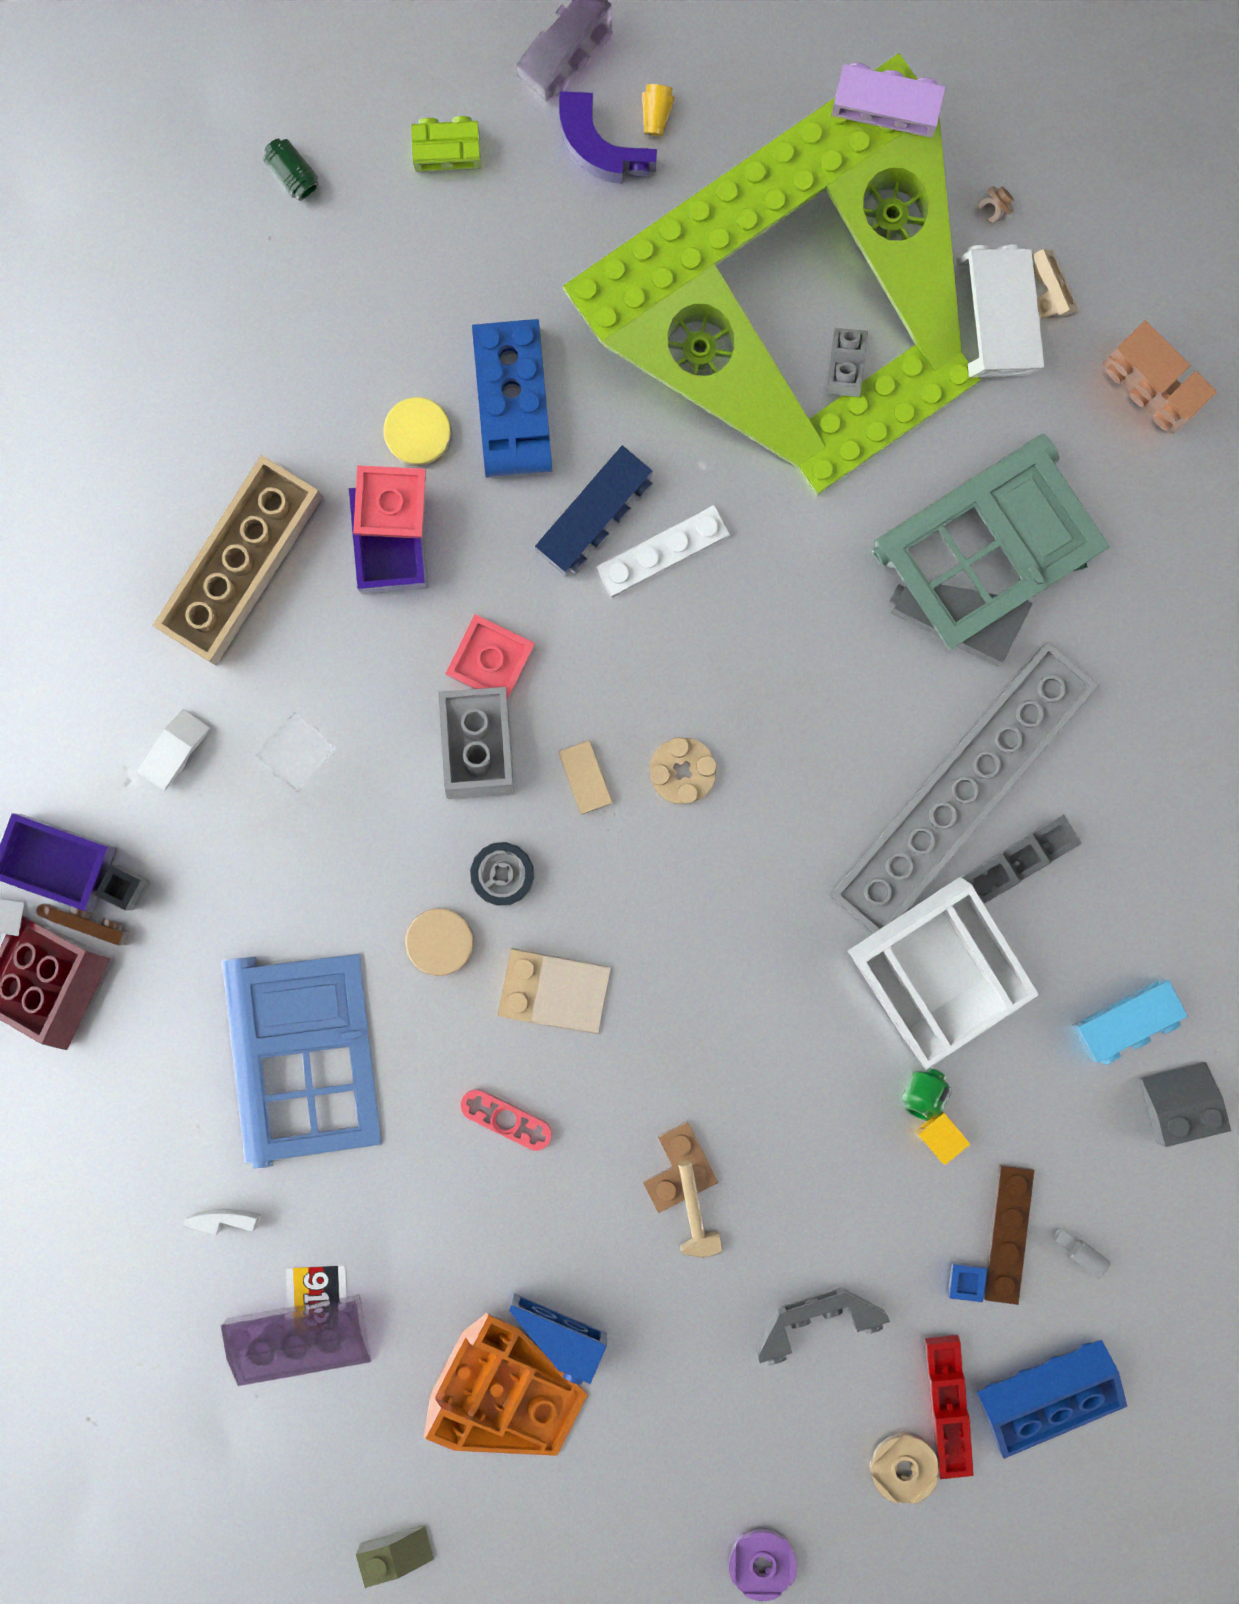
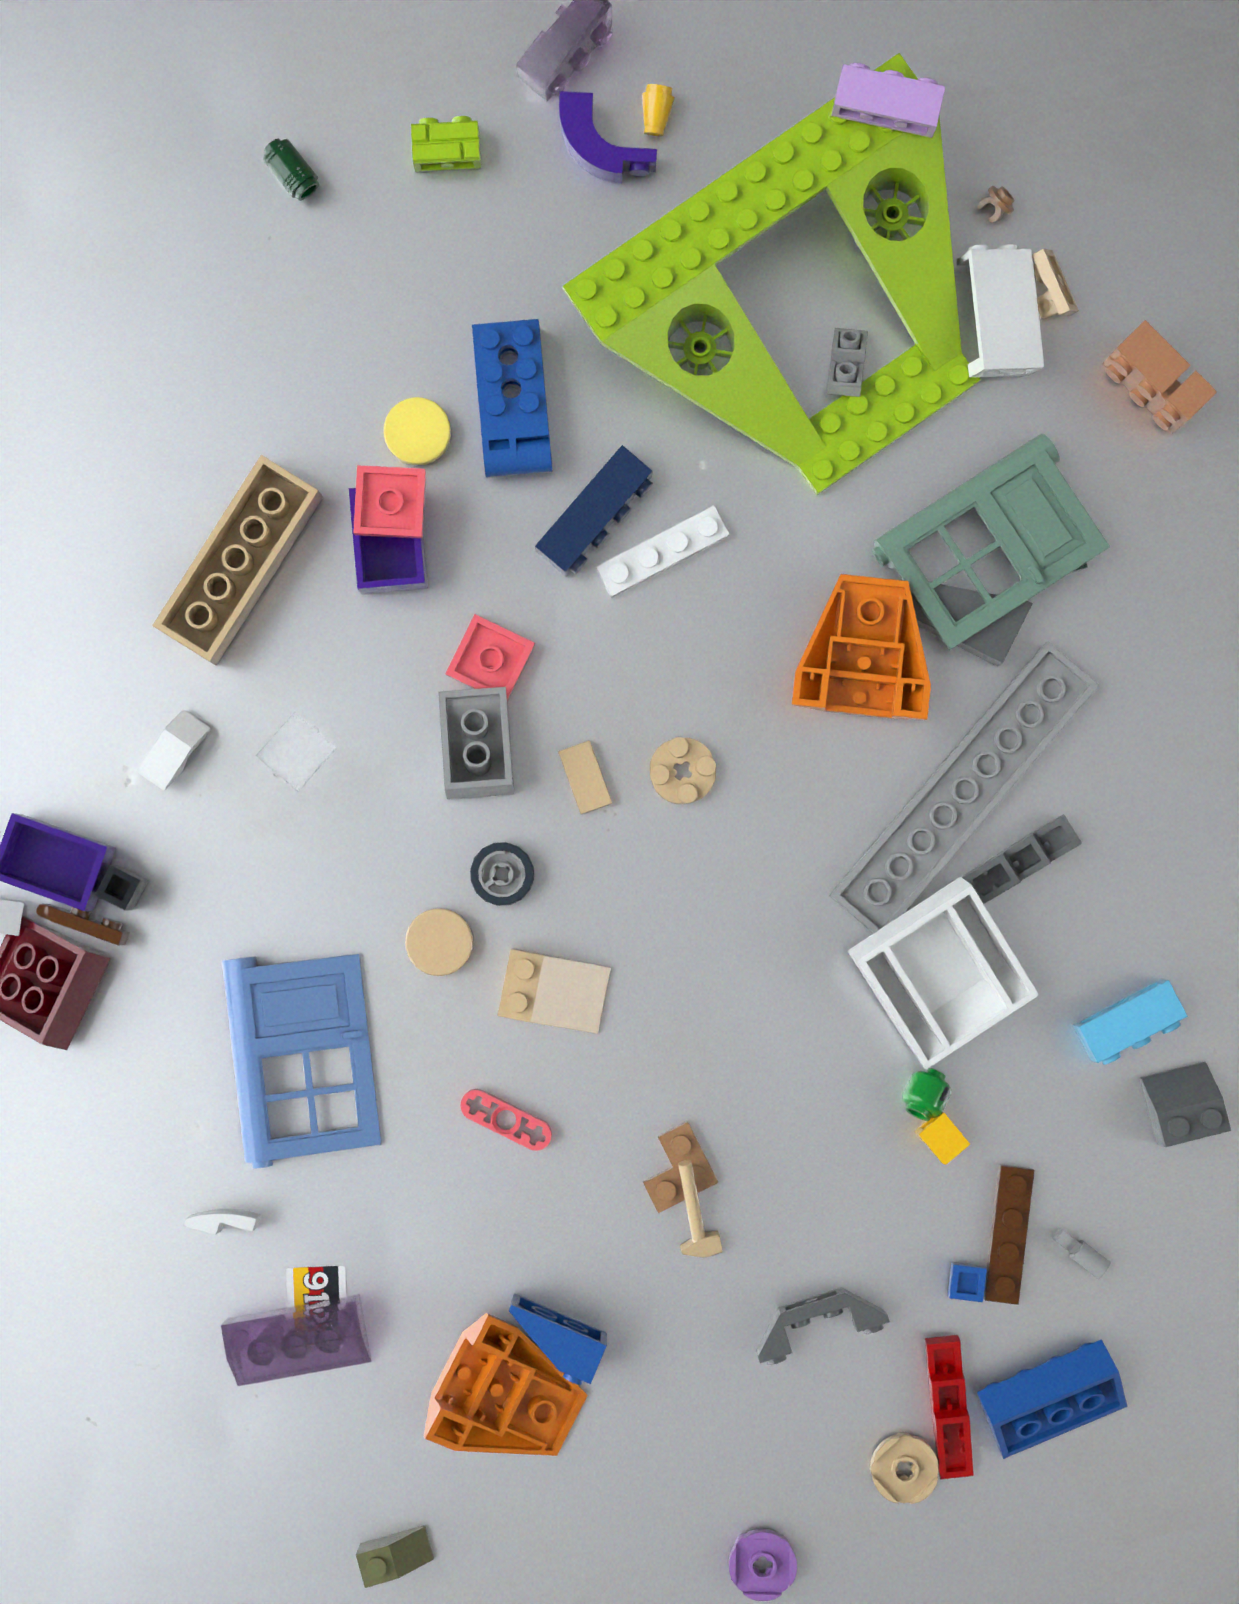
none -> orange wedge [792,574,931,720]

